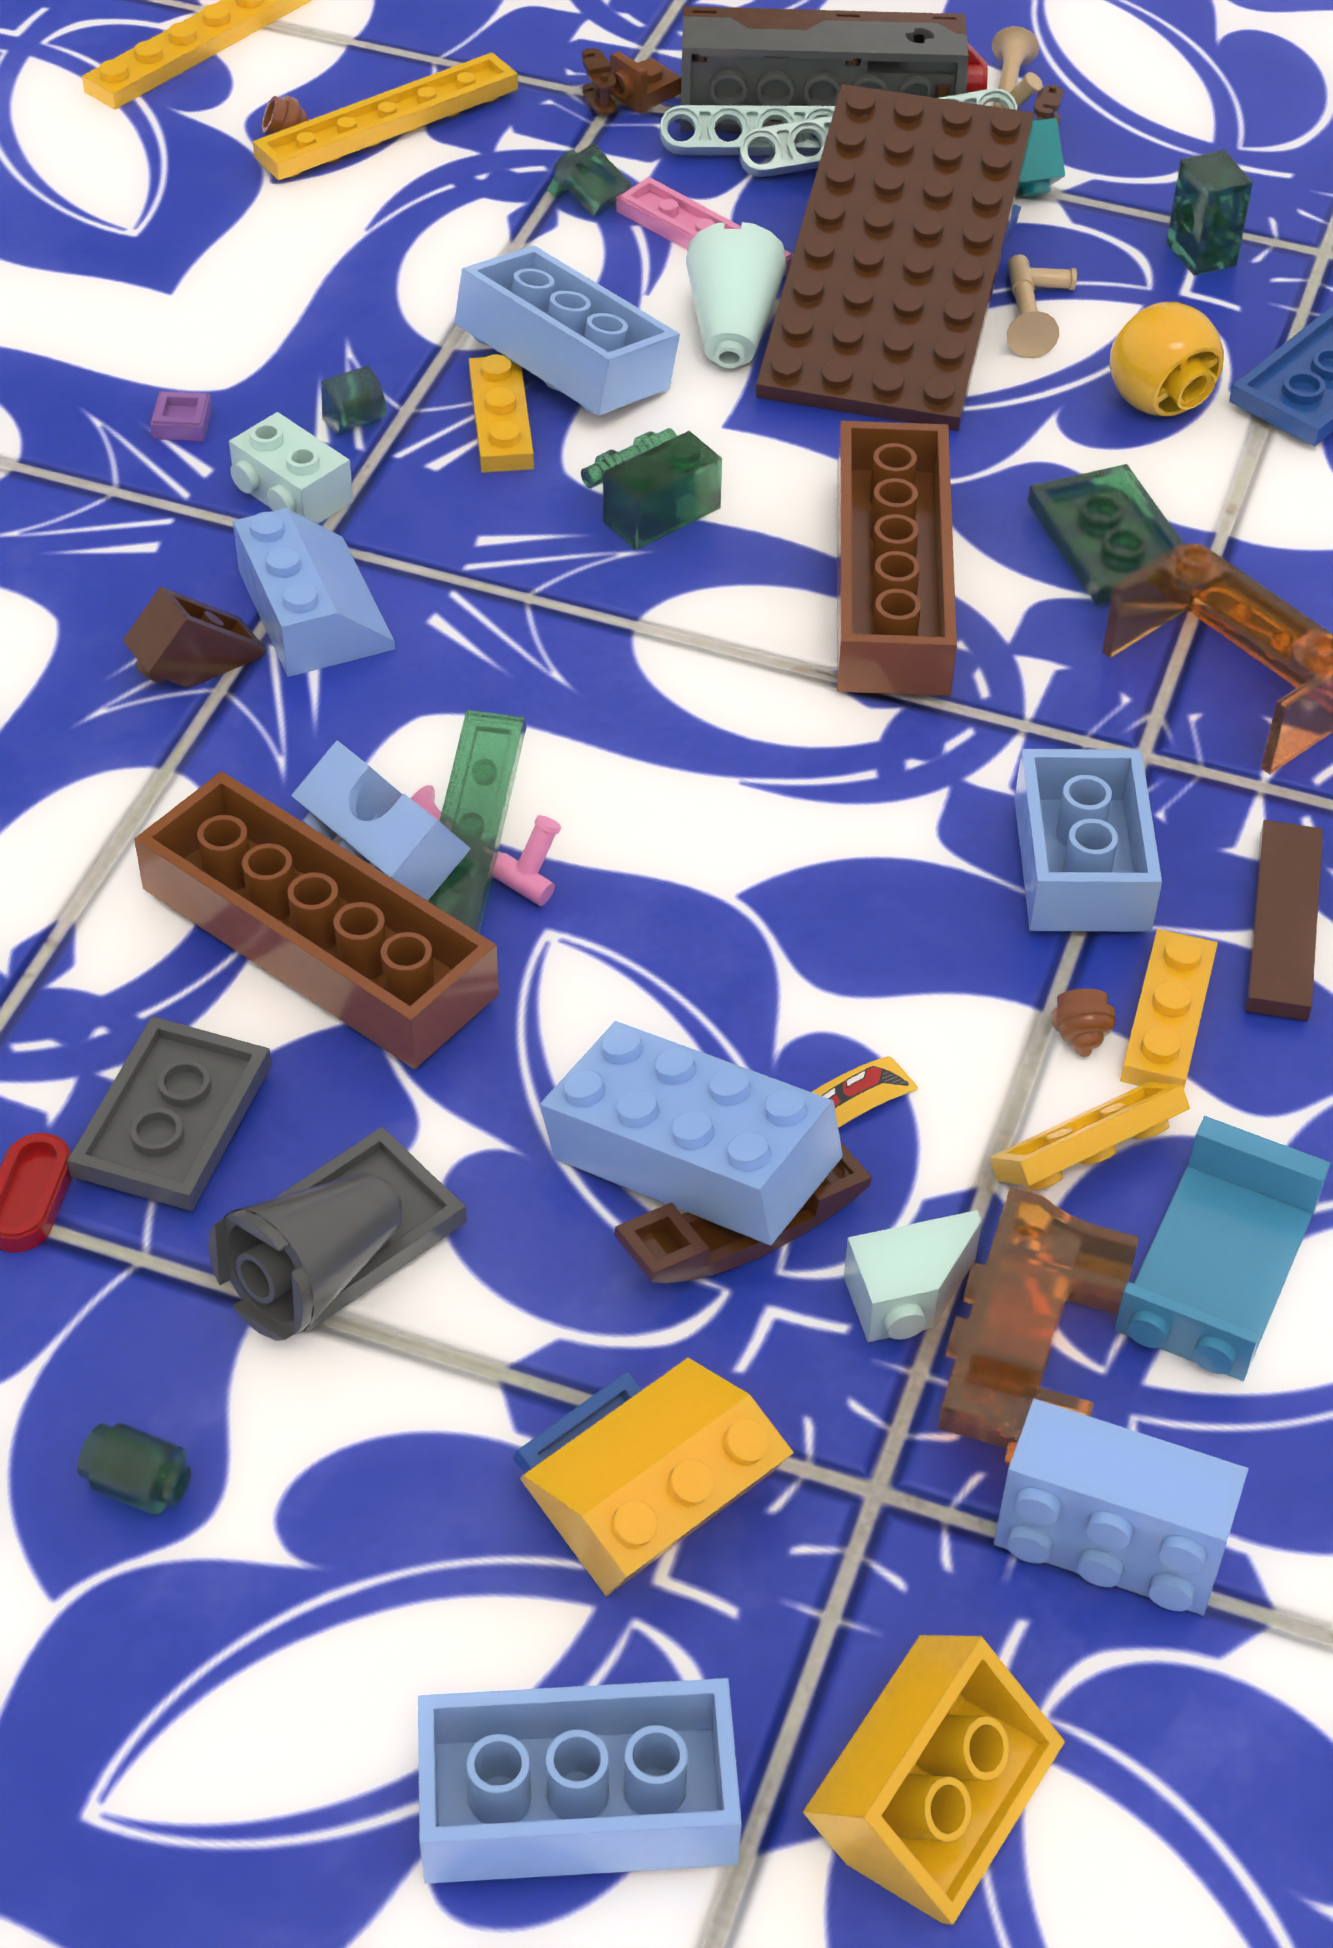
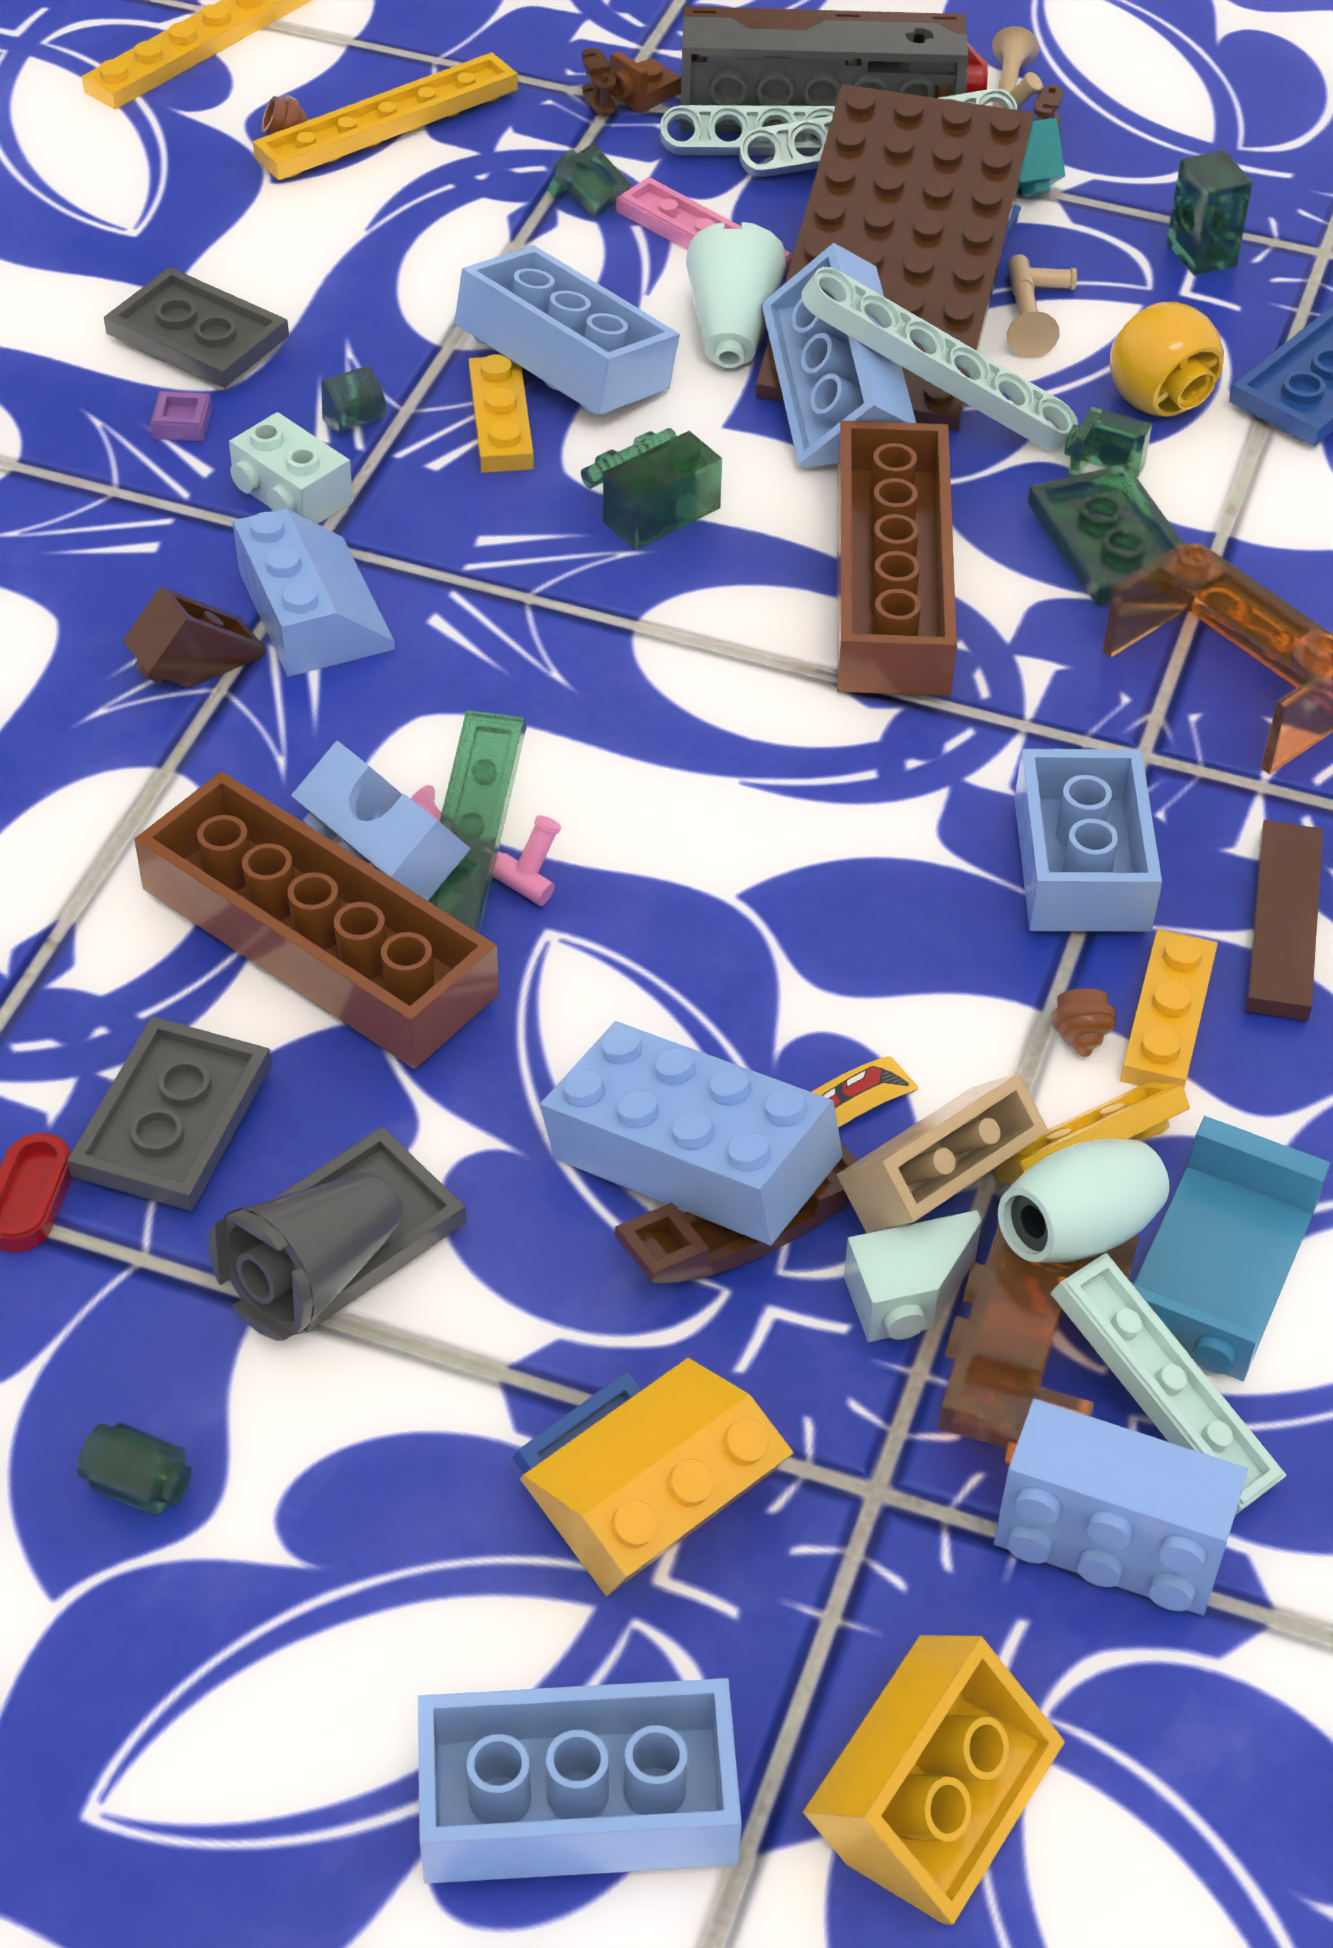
none -> dark grey plate [103,267,289,388]
none -> light blue slope [761,243,916,468]
none -> light aqua beam [802,267,1078,450]
none -> tan brick [836,1073,1049,1233]
none -> light aqua piece [998,1139,1169,1263]
none -> light aqua tile [1050,1253,1287,1515]
none -> clear green bracket [1064,407,1152,479]

